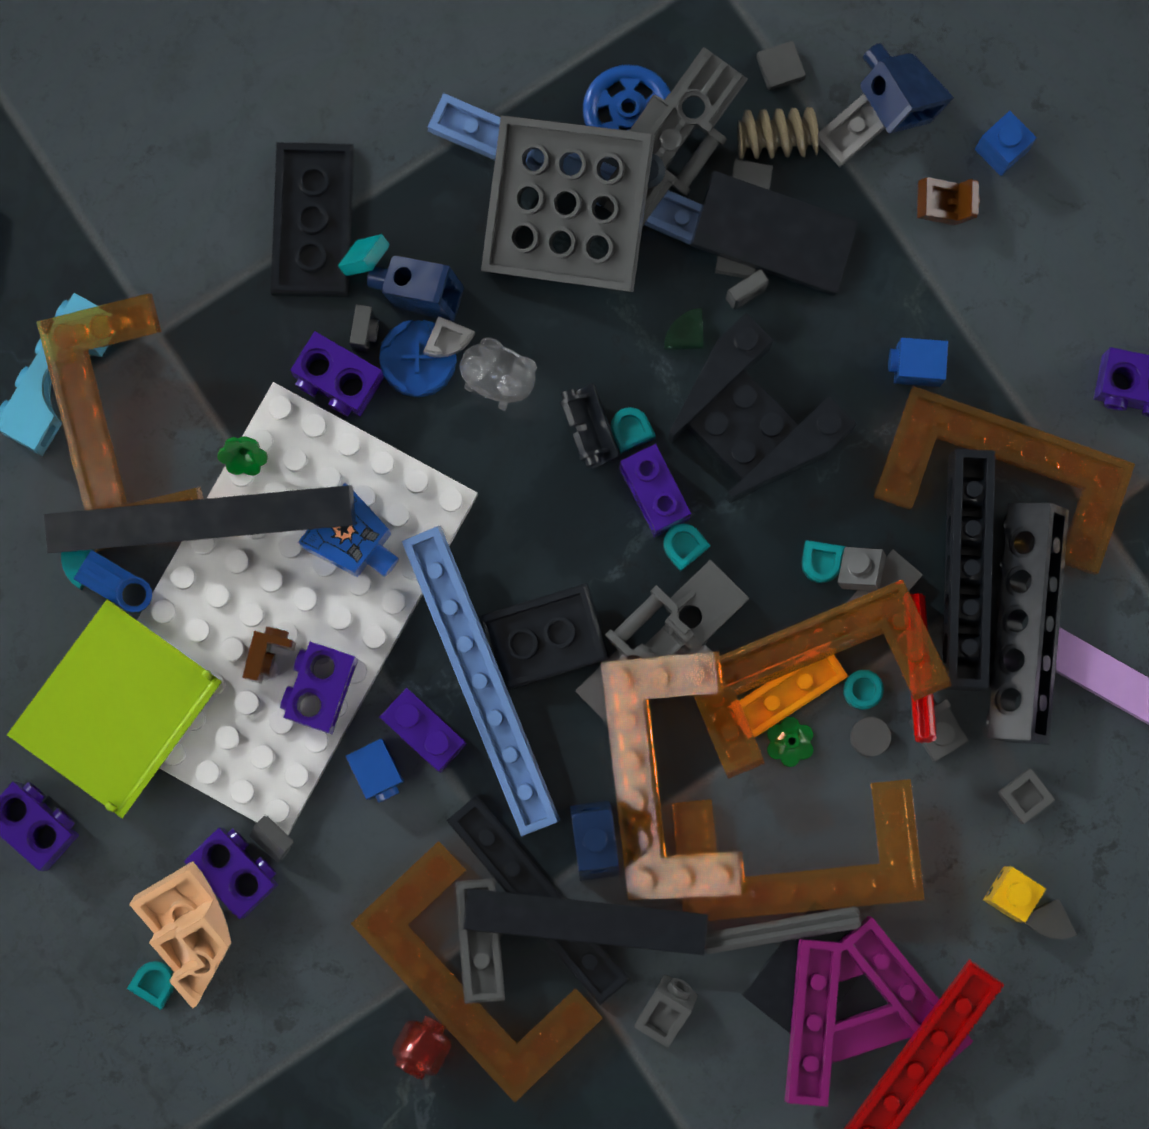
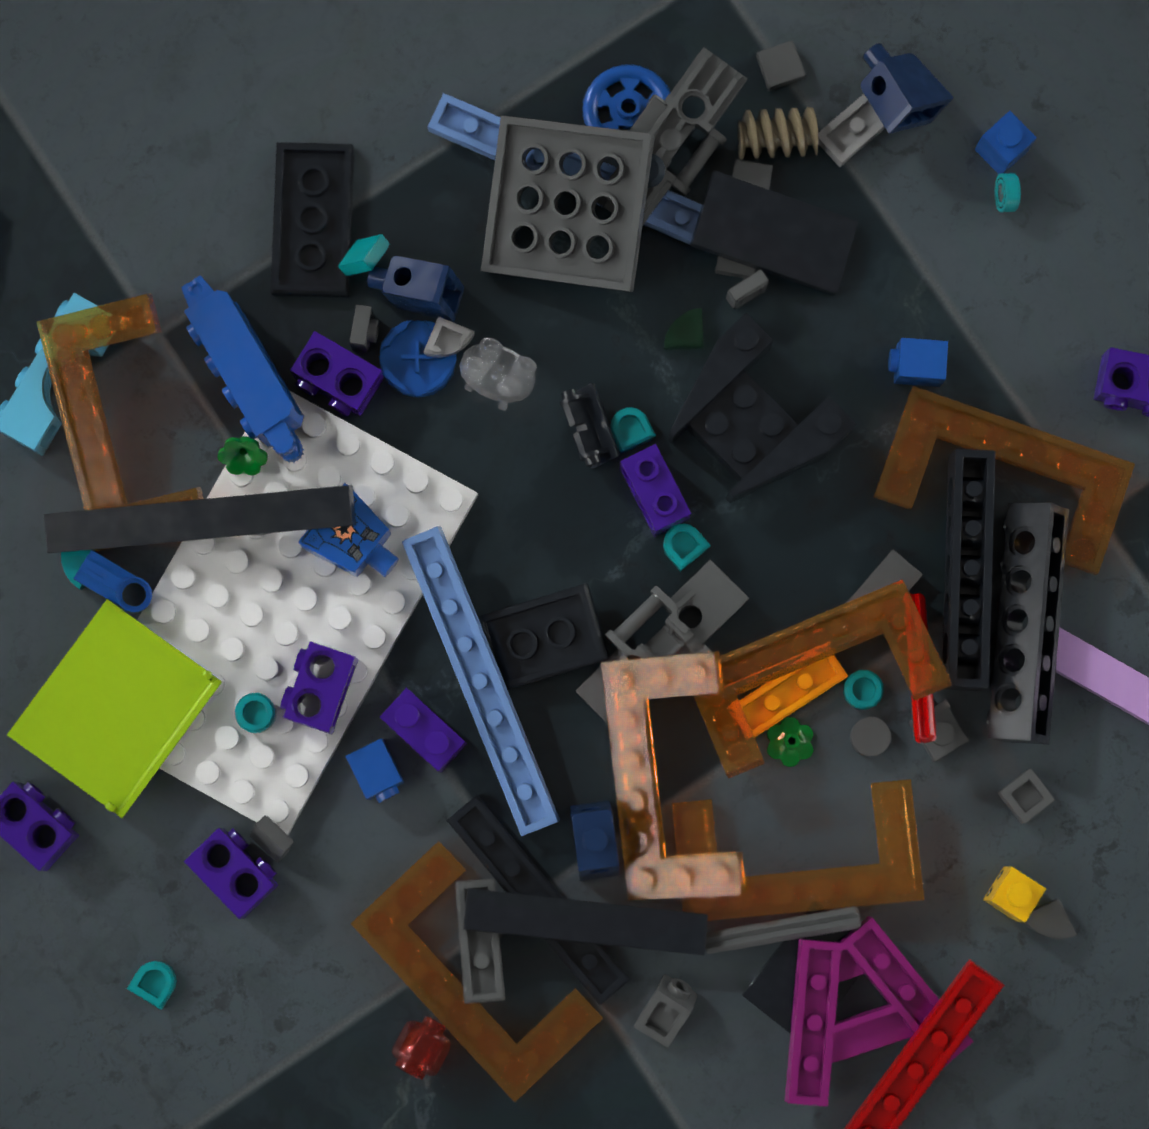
light nougat slope [129,861,231,1008] -> none
reddish brown bracket [242,626,296,684] -> none
teal tile [802,540,845,583] -> none
dark grey plate [838,547,886,592] -> none
reddish brown bracket [917,177,980,225] -> none
none -> blue hinge [181,275,304,463]
none -> teal tile [235,693,276,733]
none -> teal tile [995,173,1021,212]

